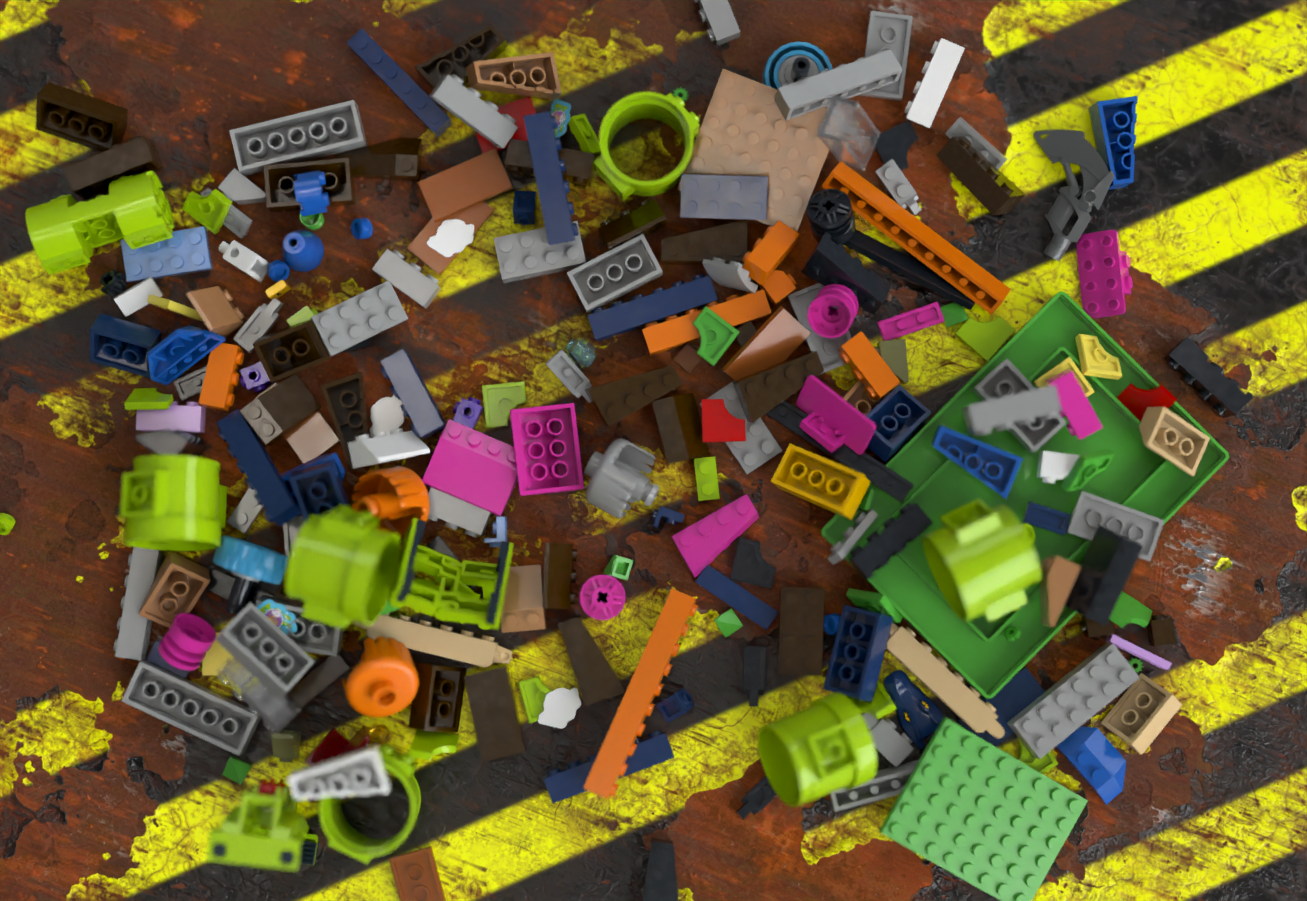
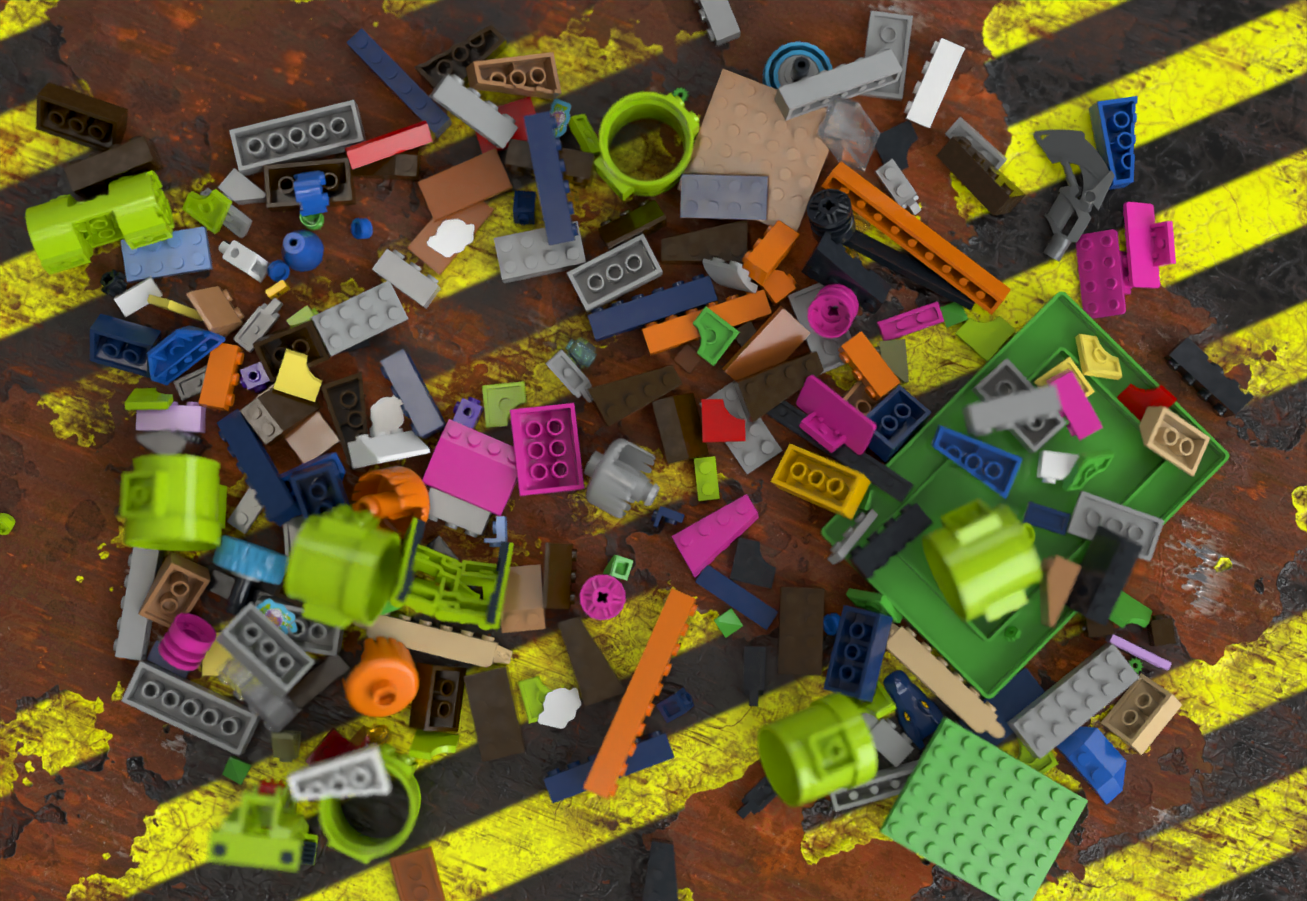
none -> light yellow tile [273,349,322,402]
none -> tile [345,120,433,169]
none -> dark pink bracket [1123,202,1176,289]

